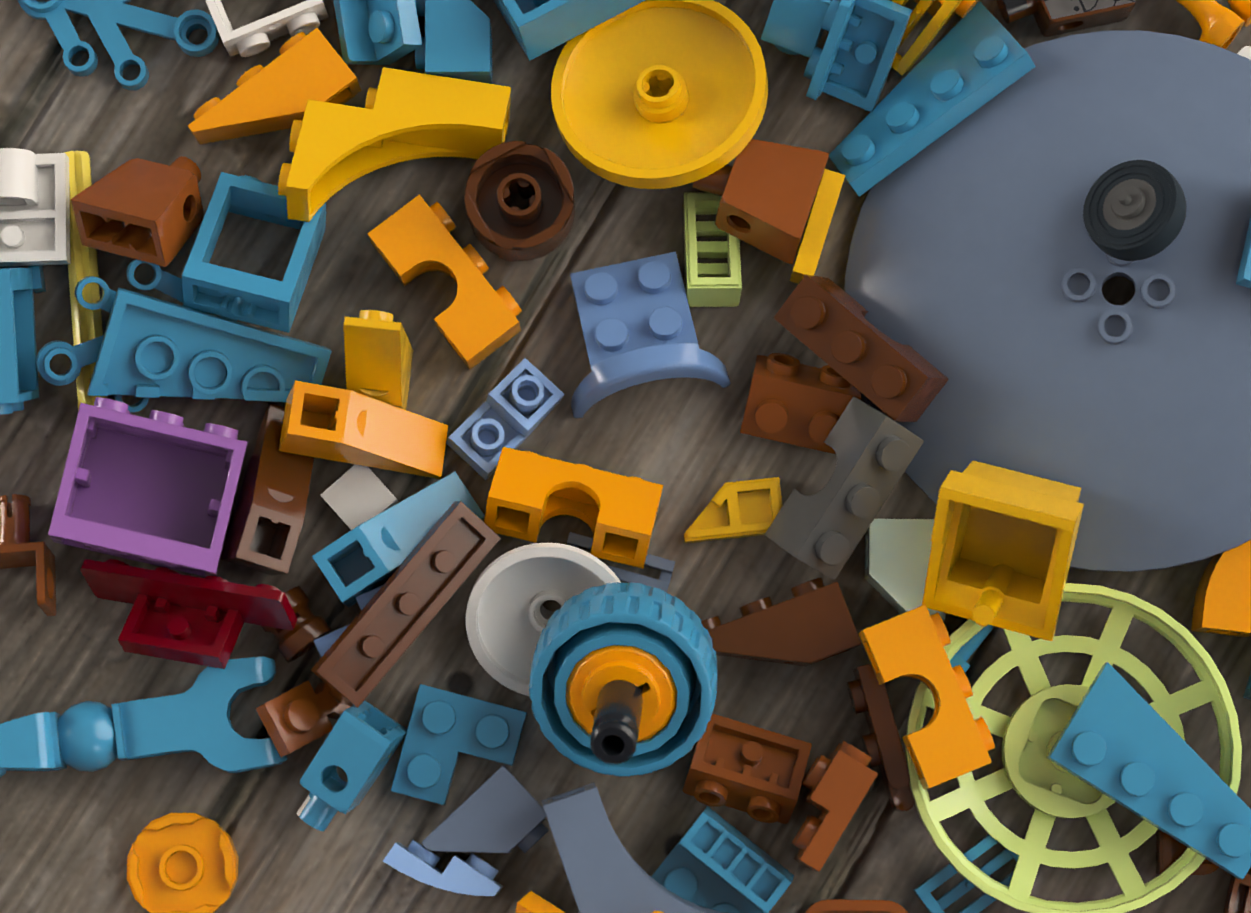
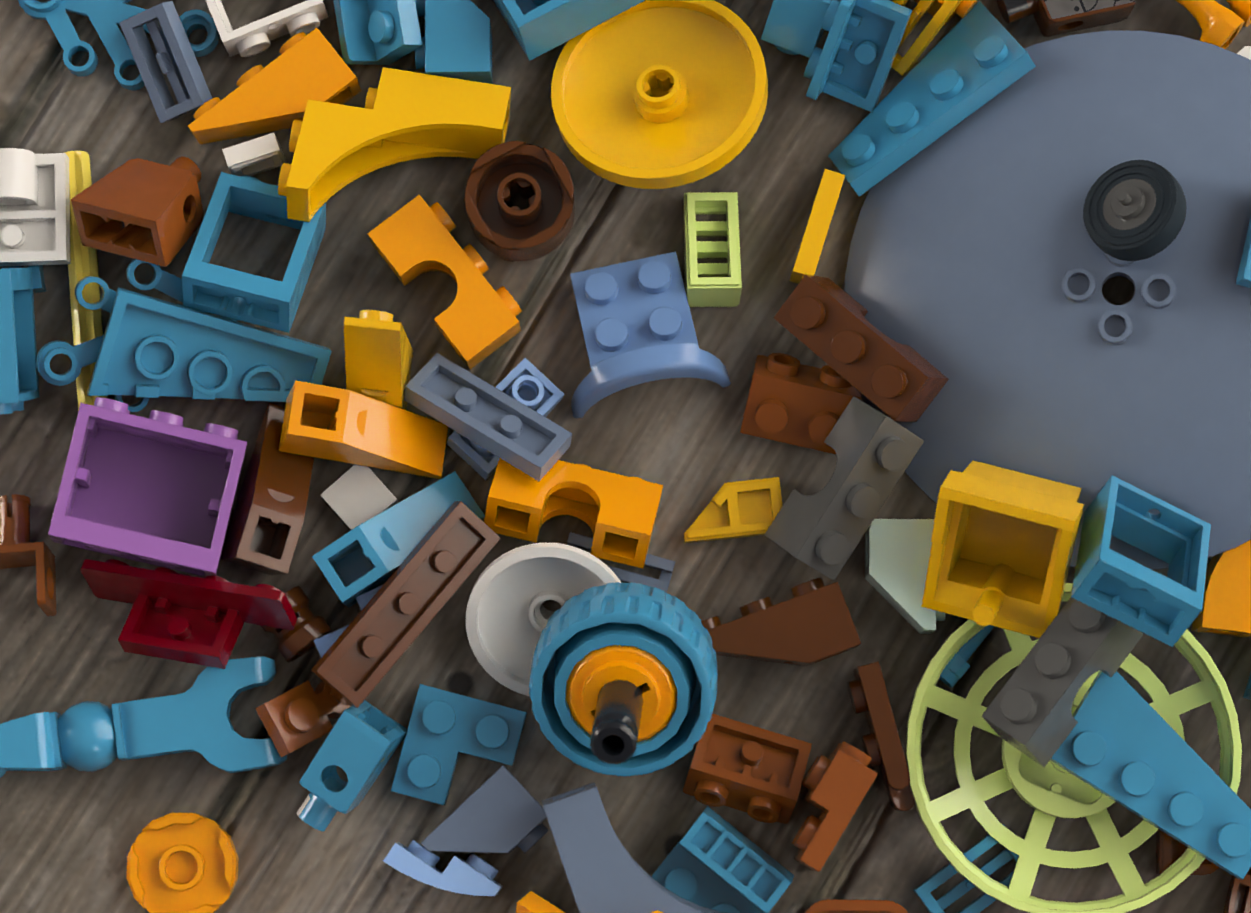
dark orange torso [692,139,829,265] -> none
light orange arch [859,604,995,789] -> none
none -> sand blue tile [119,1,212,123]
none -> white tile [222,133,286,176]
none -> sand blue plate [404,353,572,481]
none -> dark grey arch [982,597,1144,767]
none -> dark azure window [1071,475,1211,647]

